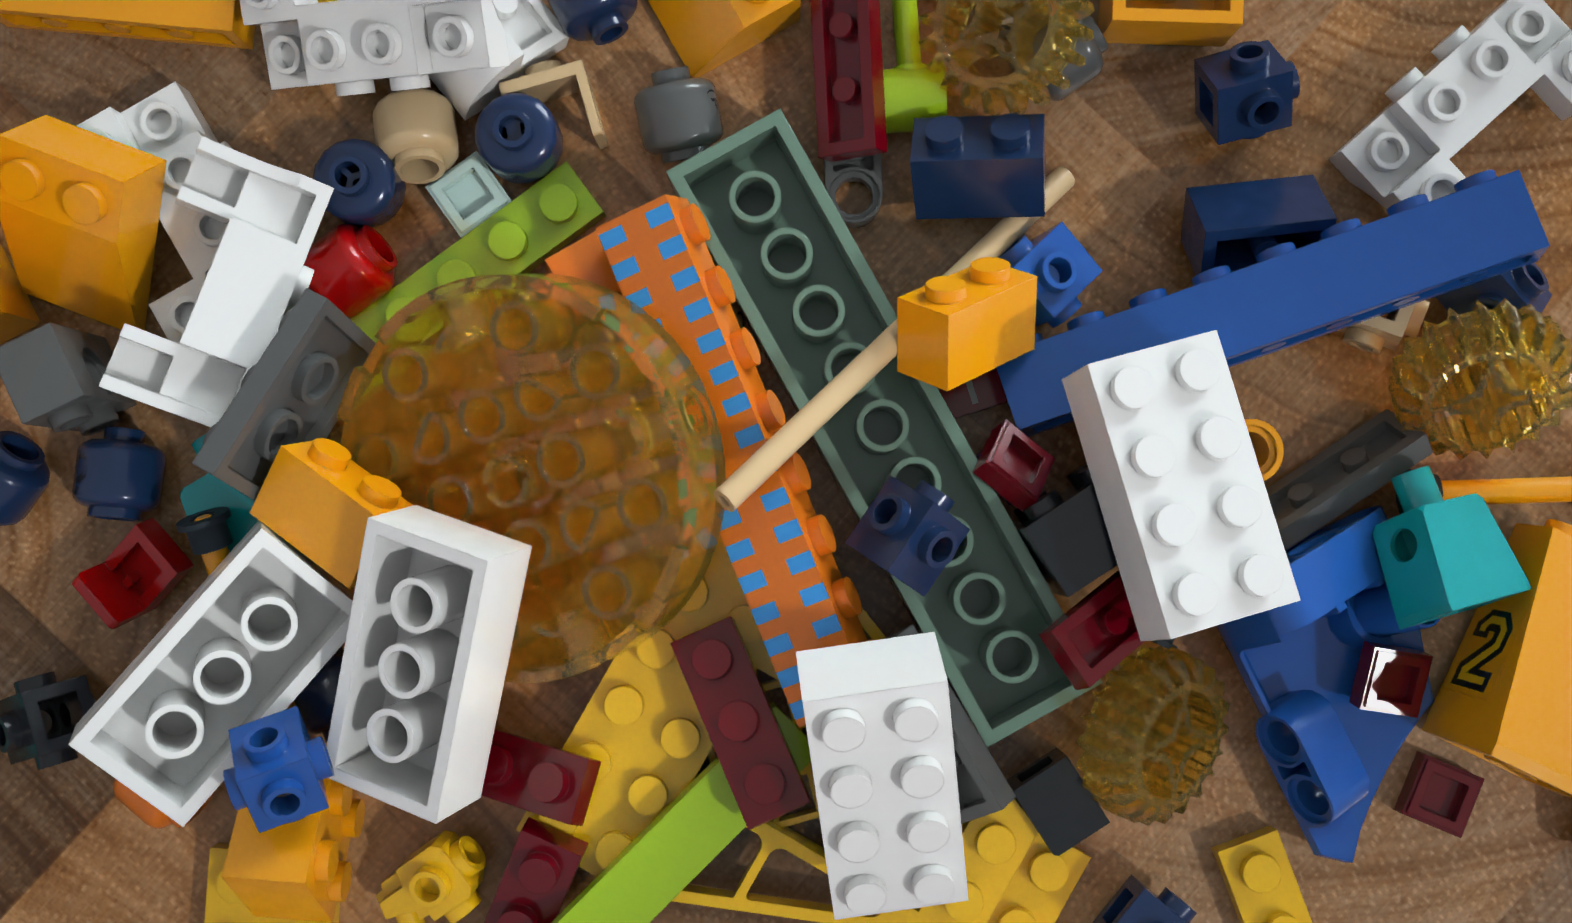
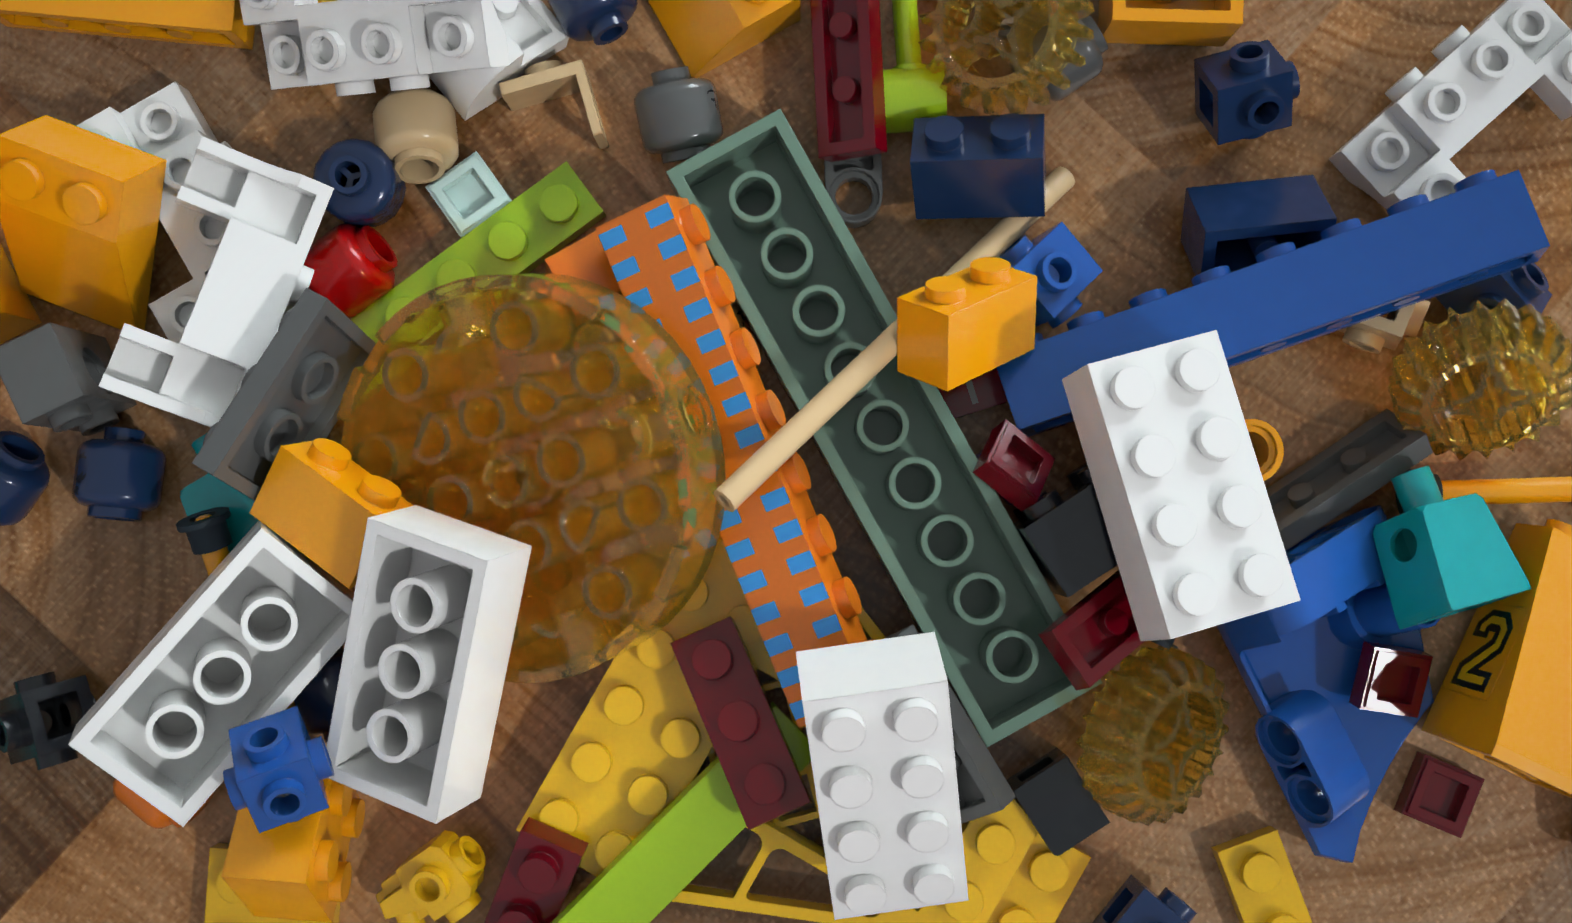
red bracket [72,517,194,629] -> none
dark blue head [475,93,563,184] -> none
dark red plate [481,729,601,826] -> none
dark blue brick [845,475,970,597] -> none

